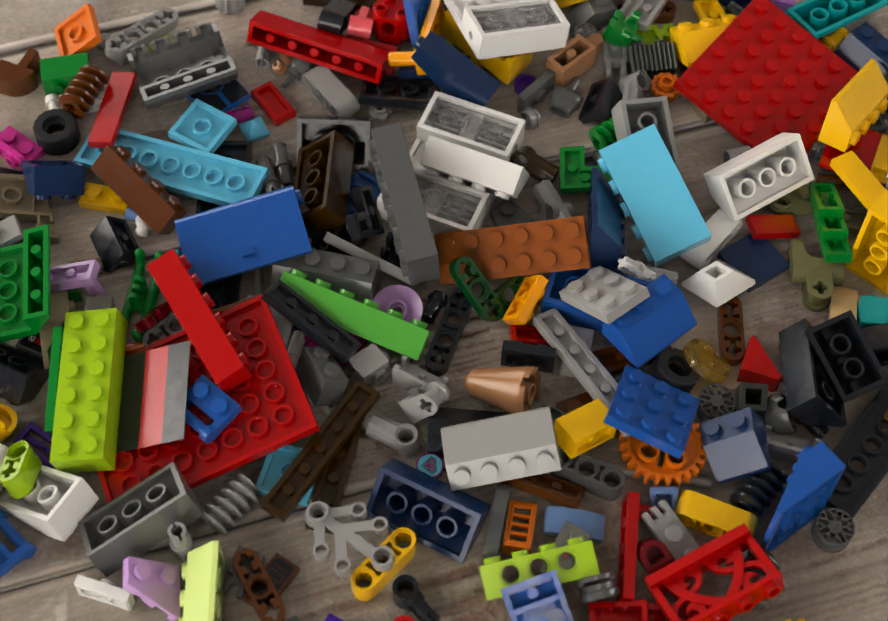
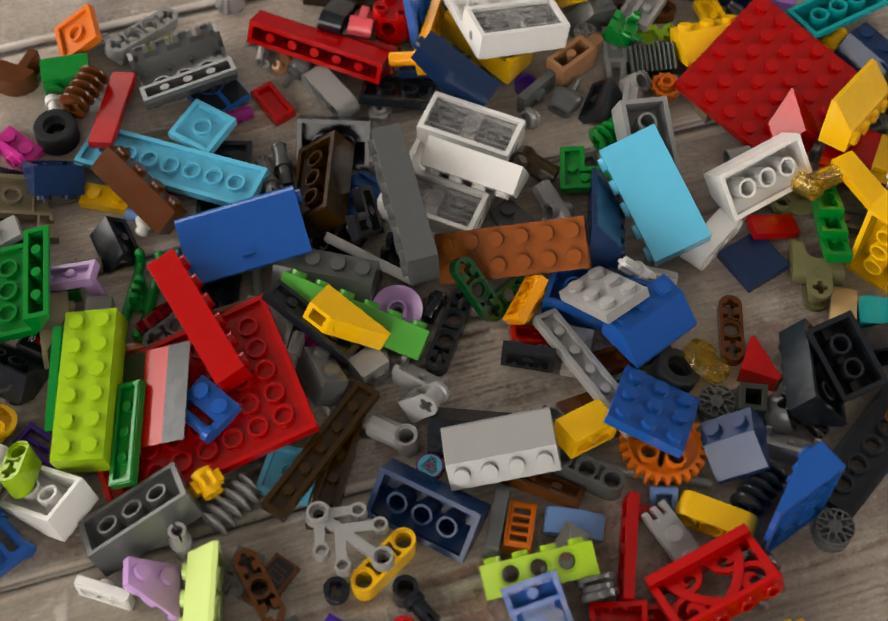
medium azure slope [239,116,270,142] -> none
medium nougat cone [464,366,541,414] -> none
dark red plate [637,538,674,574] -> none
white slope [682,260,756,307] -> none
none -> green tile [108,379,146,490]
none -> yellow gear [189,466,225,501]
none -> yellow slope [302,284,391,350]
none -> black bush [323,576,349,606]
none -> slope [767,87,819,142]
none -> clear yellow piece [791,164,843,201]

